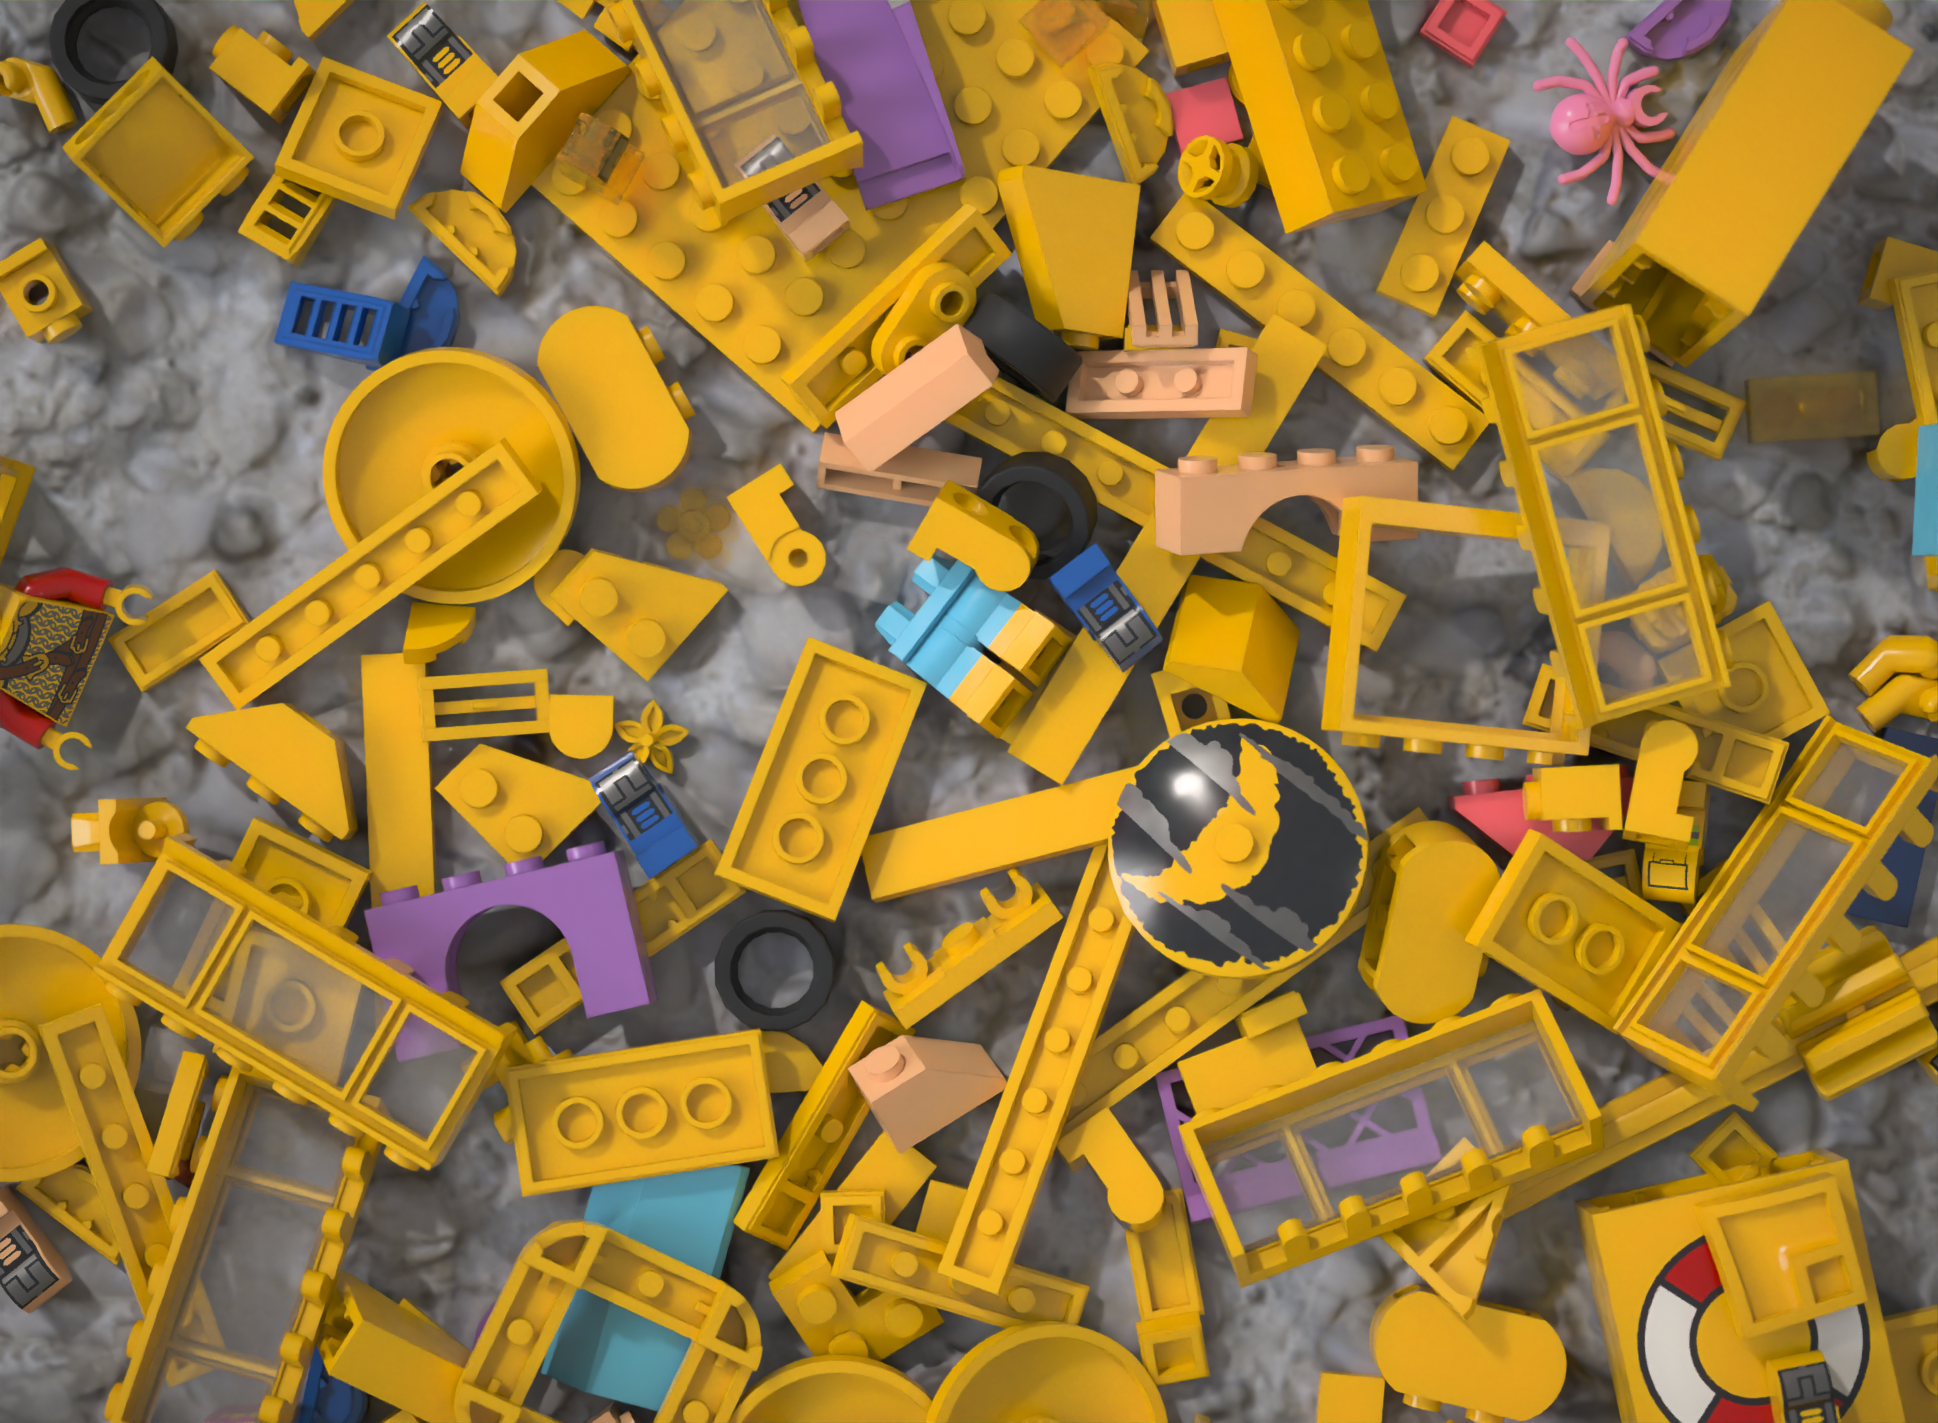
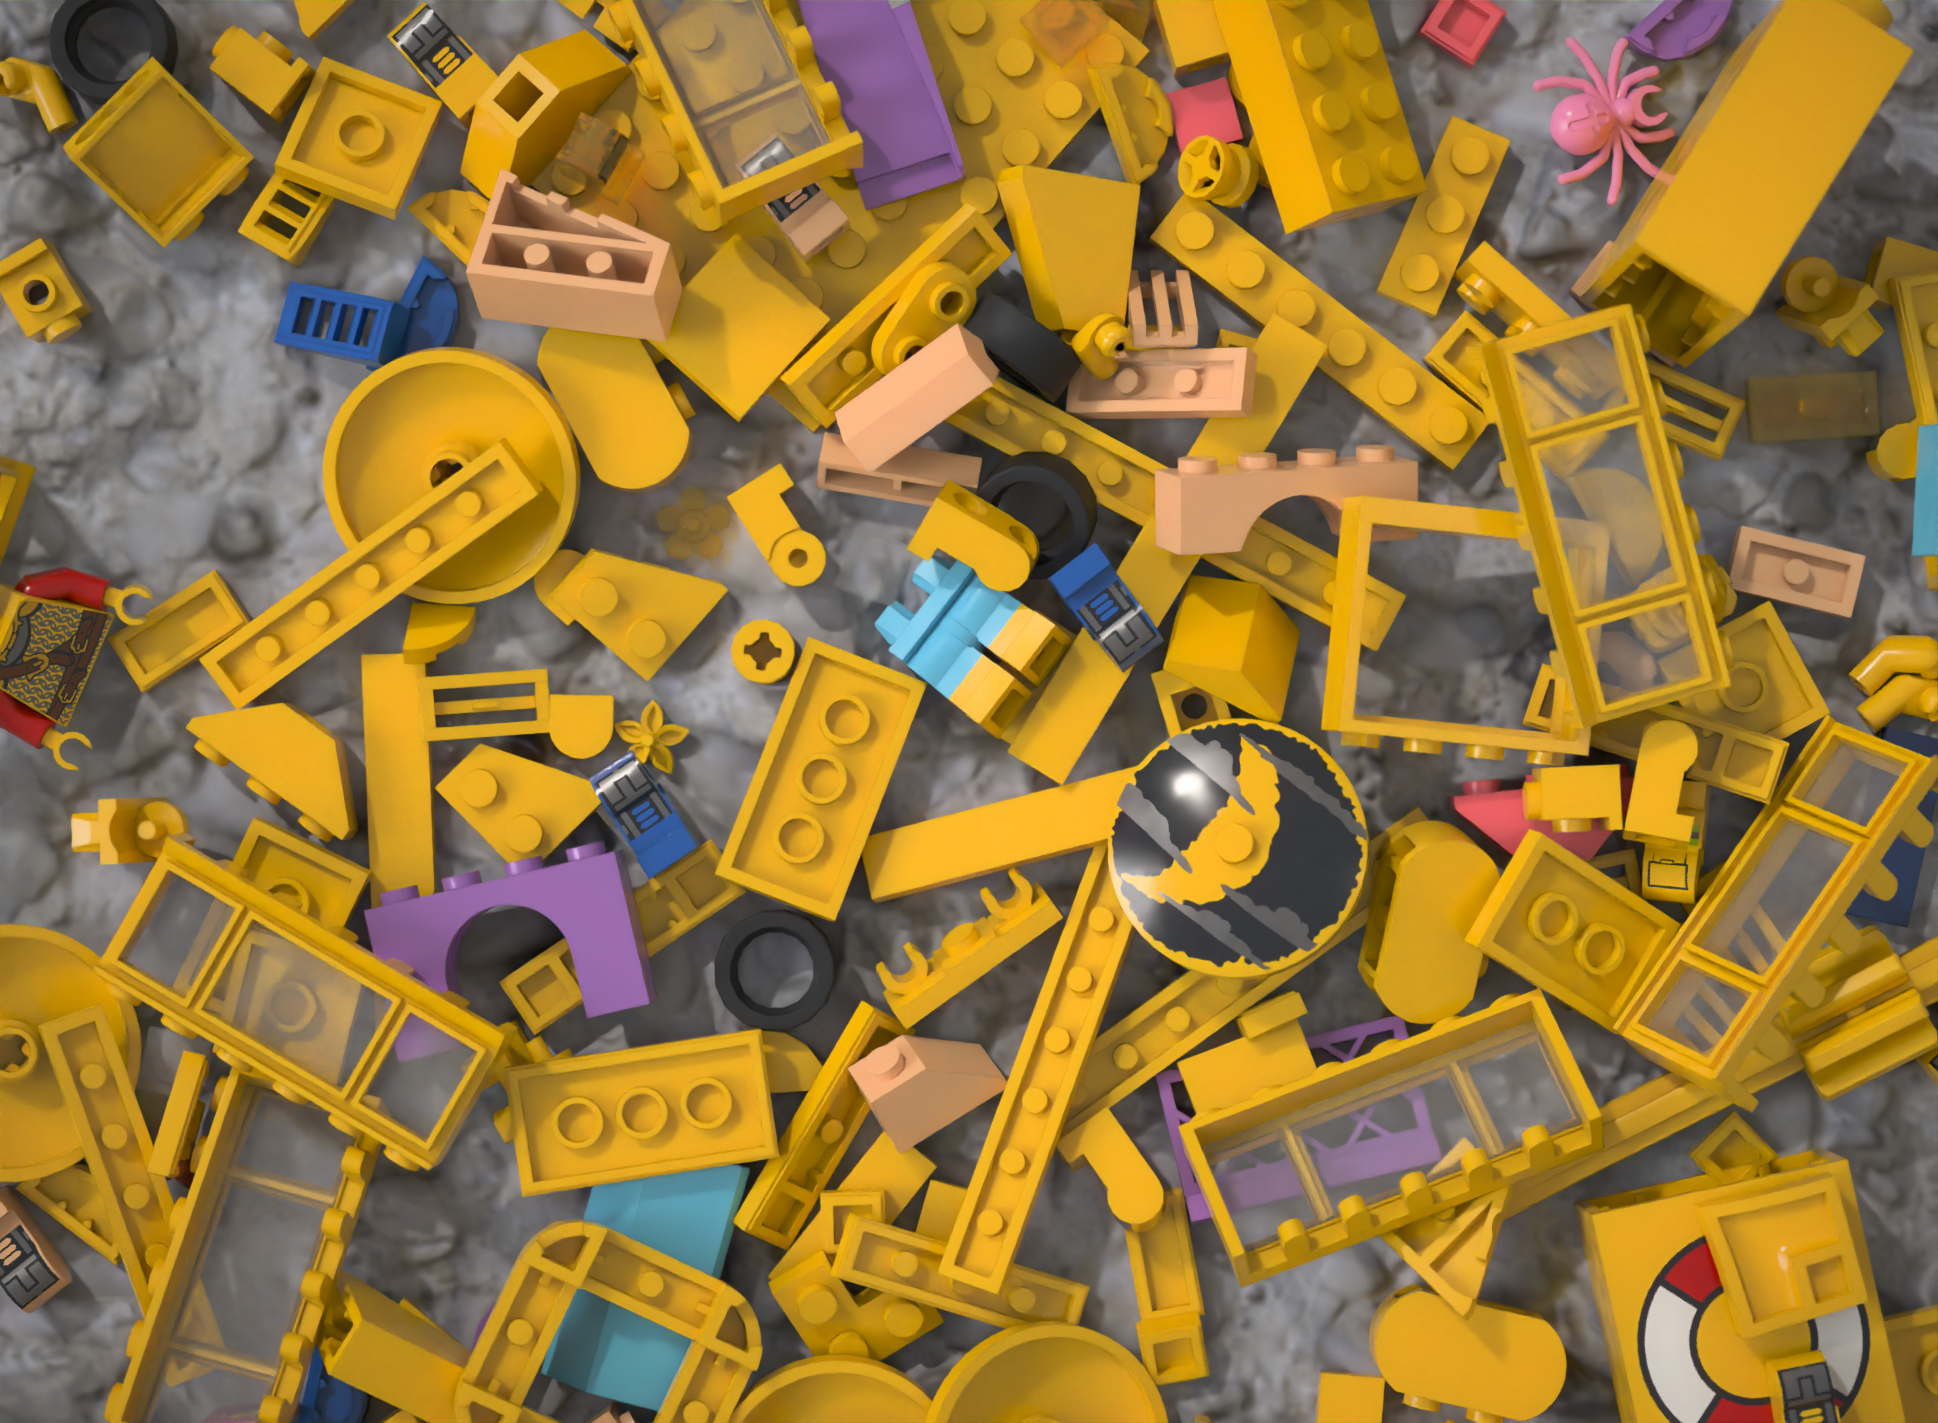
none -> light nougat wedge [466,169,683,342]
none -> yellow slope [646,233,831,422]
none -> yellow wheel [731,619,797,684]
none -> yellow arm [1071,313,1131,380]
none -> light nougat plate [1726,526,1866,619]
none -> yellow hips [1775,255,1884,357]

